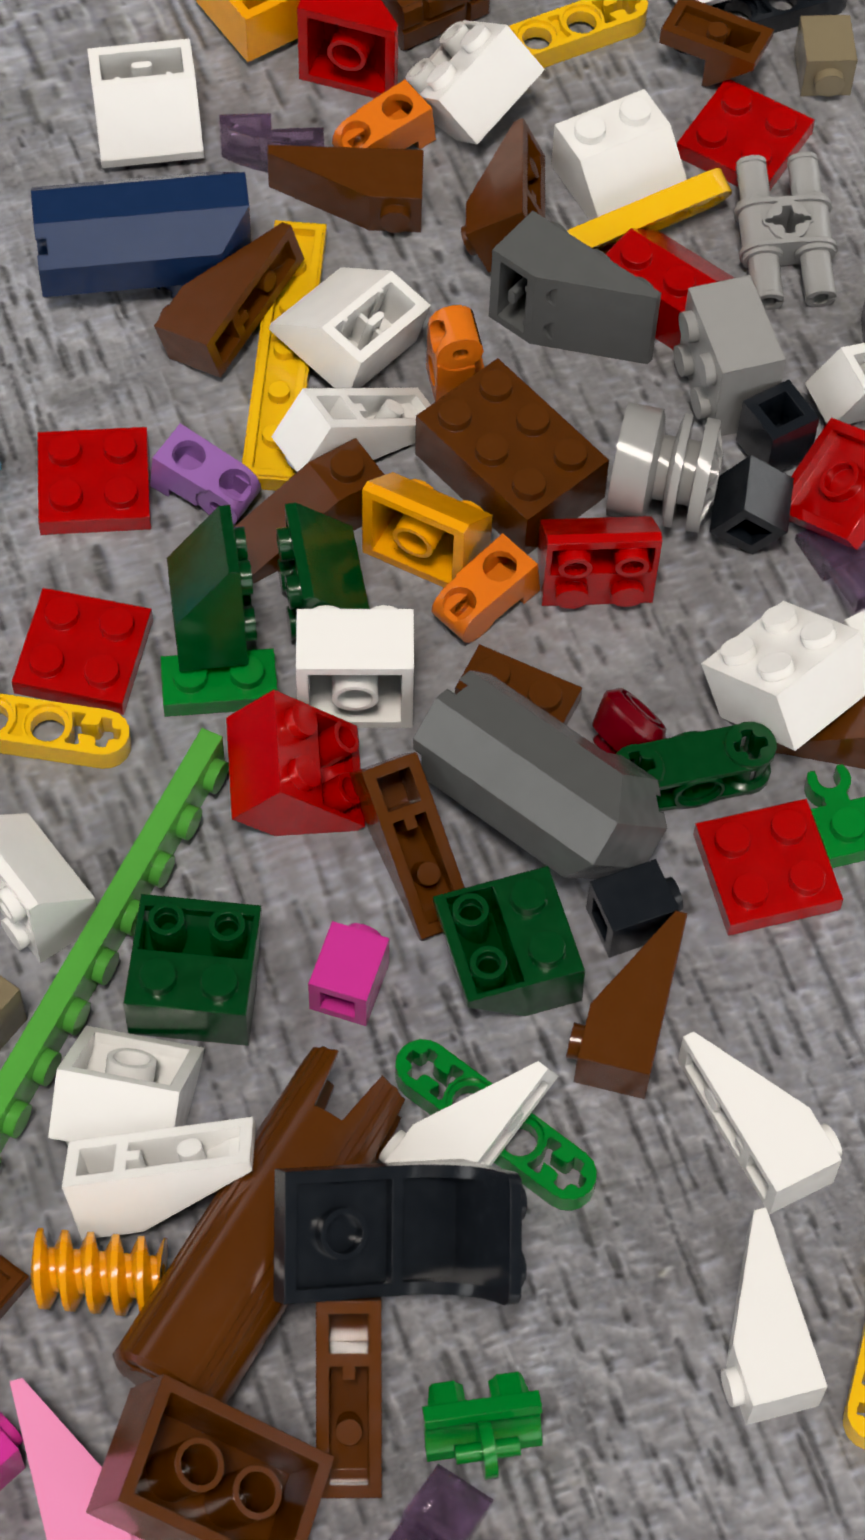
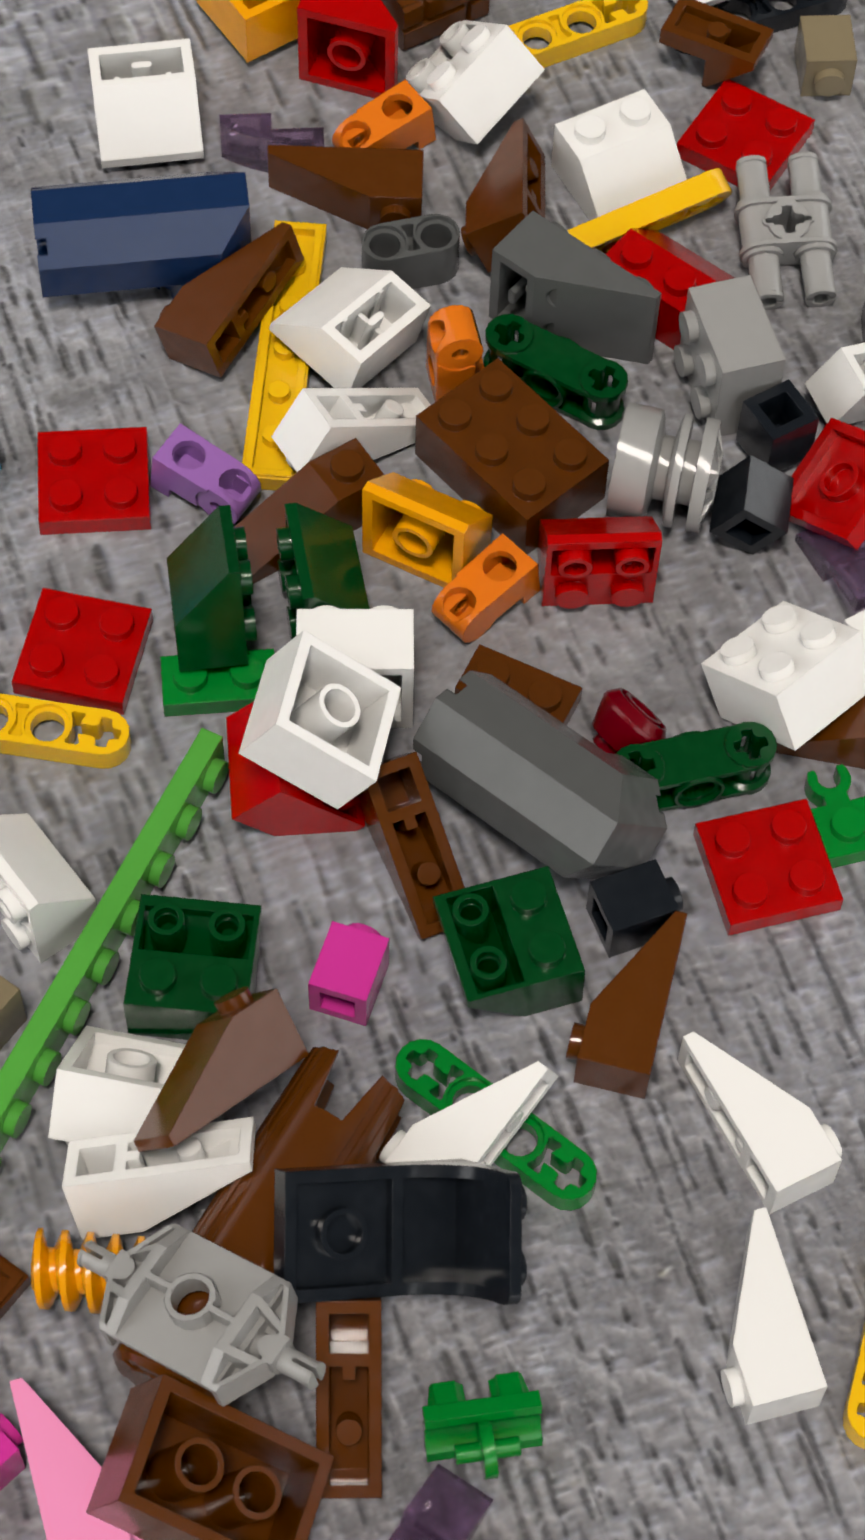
none -> light grey plate [77,1223,326,1407]
none -> reddish brown slope [134,986,309,1152]
none -> white brick [238,630,401,810]
none -> dark grey beam [361,214,460,289]
none -> dark green piece [483,314,628,430]

